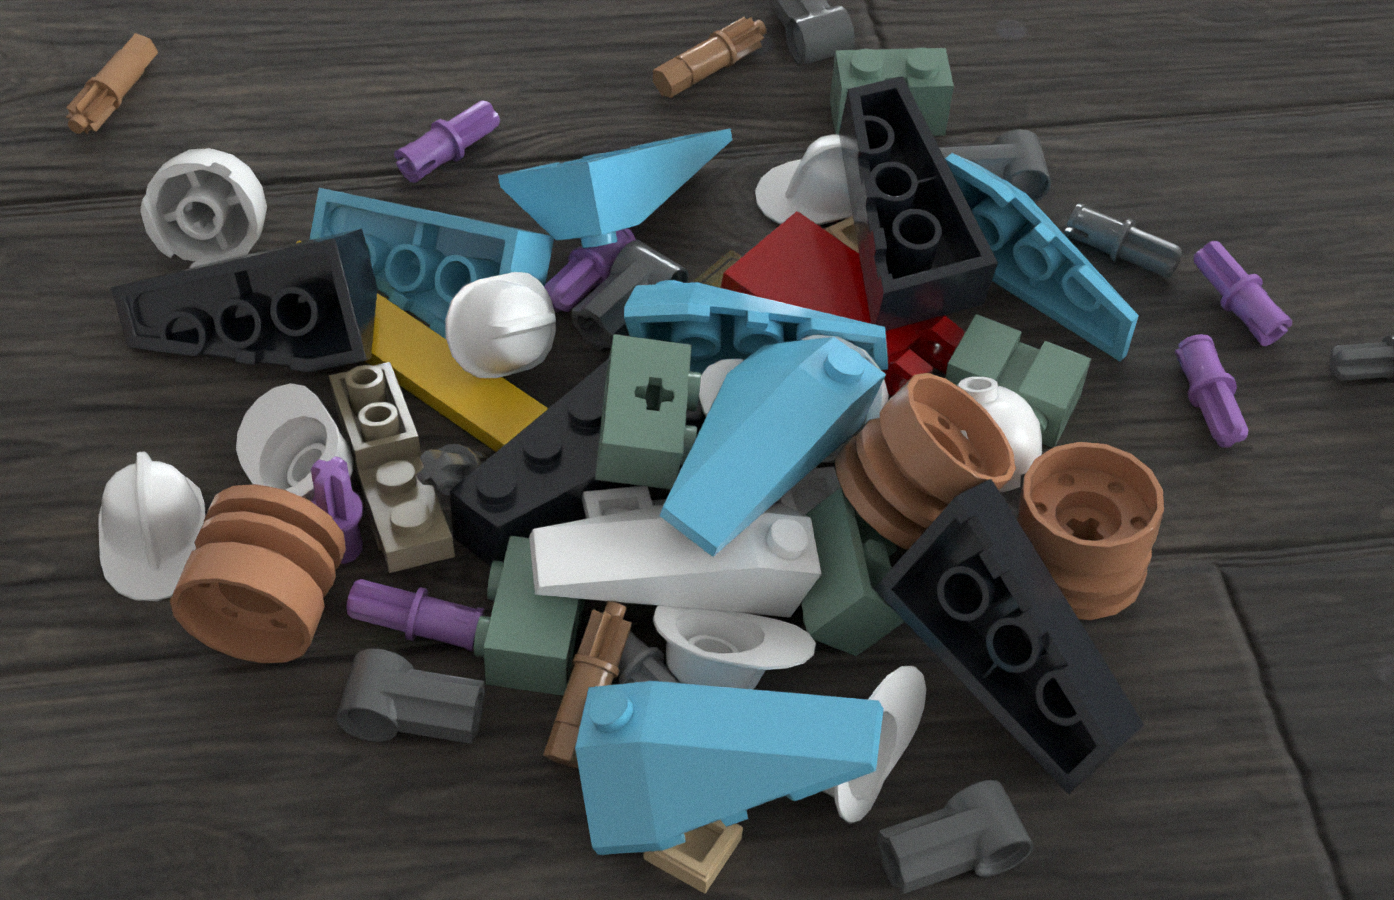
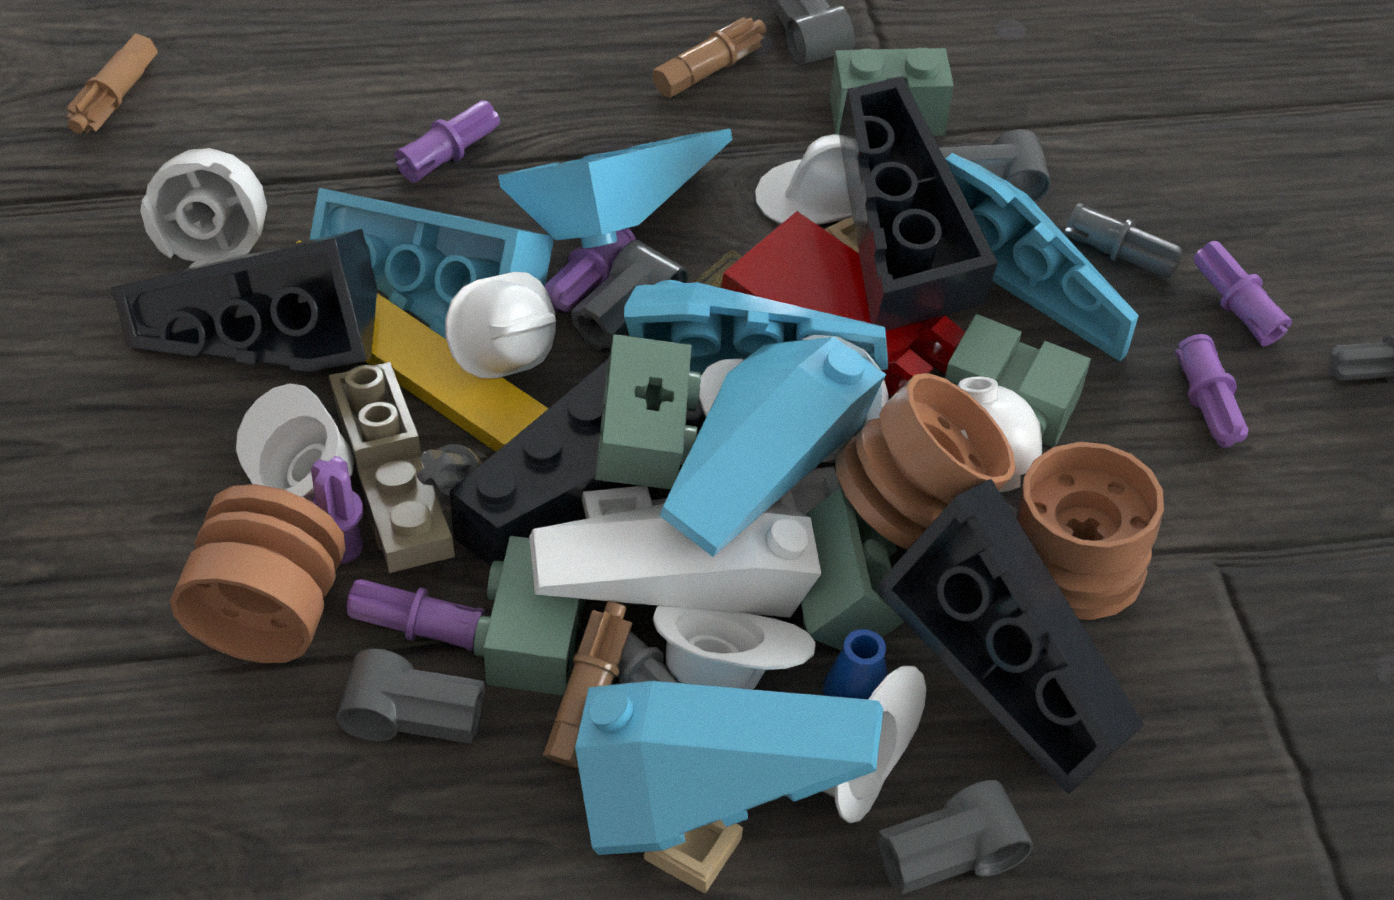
white piece [99,451,205,601] -> none
none -> blue cone [823,629,888,699]

